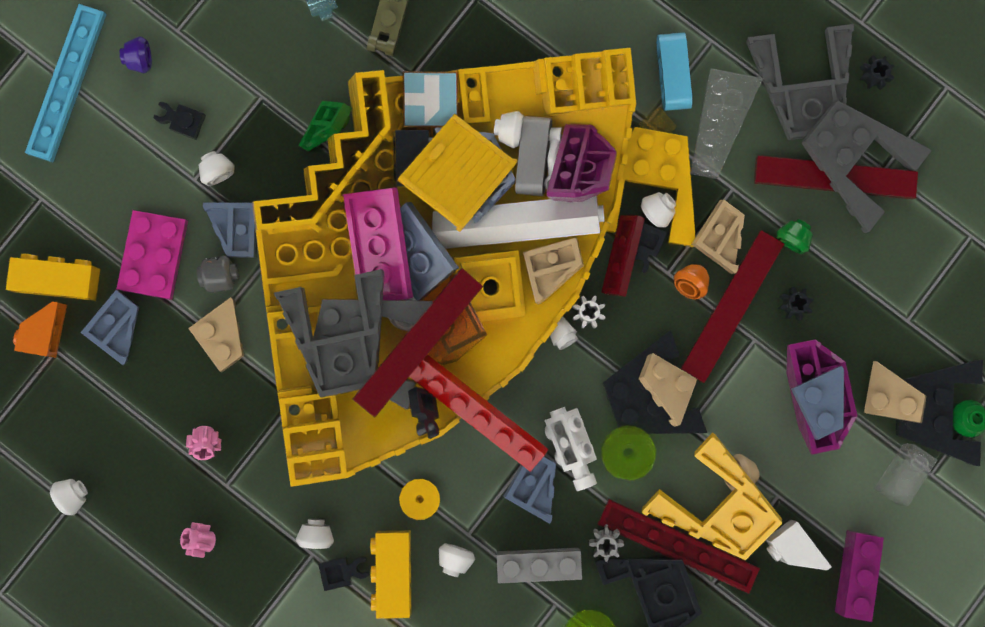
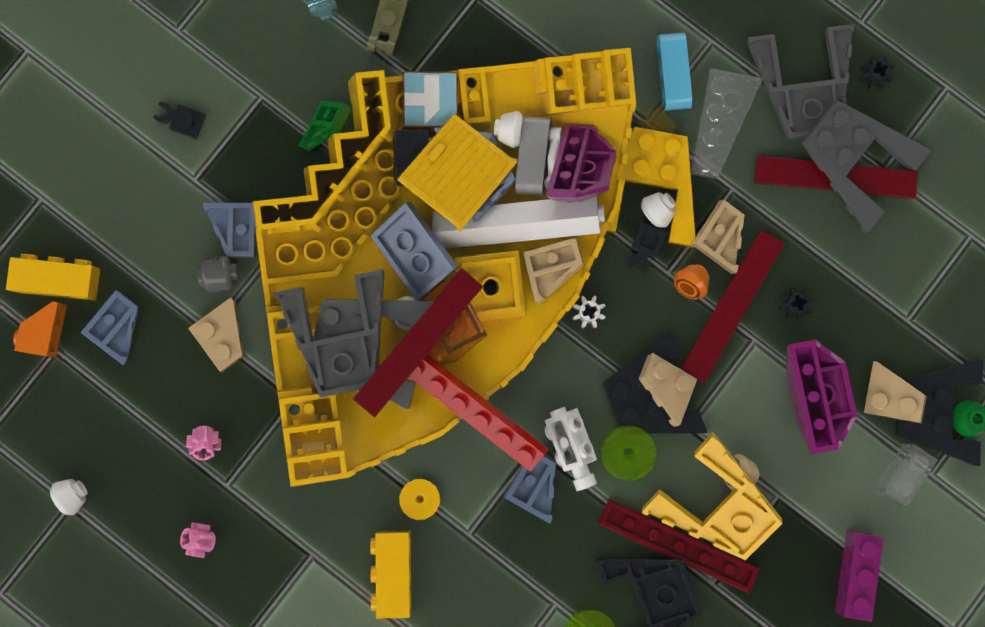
medium azure tile [25,4,106,163] -> none
dark pink plate [117,210,188,300] -> none
dark purple cone [120,36,152,74] -> none
white cone [199,151,235,186] -> none
white cone [296,518,334,549] -> none
black plate [318,556,370,591] -> none
dark pink plate [343,187,413,300] -> none
black plate [408,387,439,439] -> none
white cone [439,543,475,577] -> none
light grey brick [496,548,582,583] -> none
white cone [550,316,578,350] -> none
light grey gear [589,524,624,562] -> none
dark red tile [601,215,645,297] -> none
white slope [766,520,831,570] -> none
green cone [777,219,813,254] -> none
sand blue wing [791,366,844,440] -> none

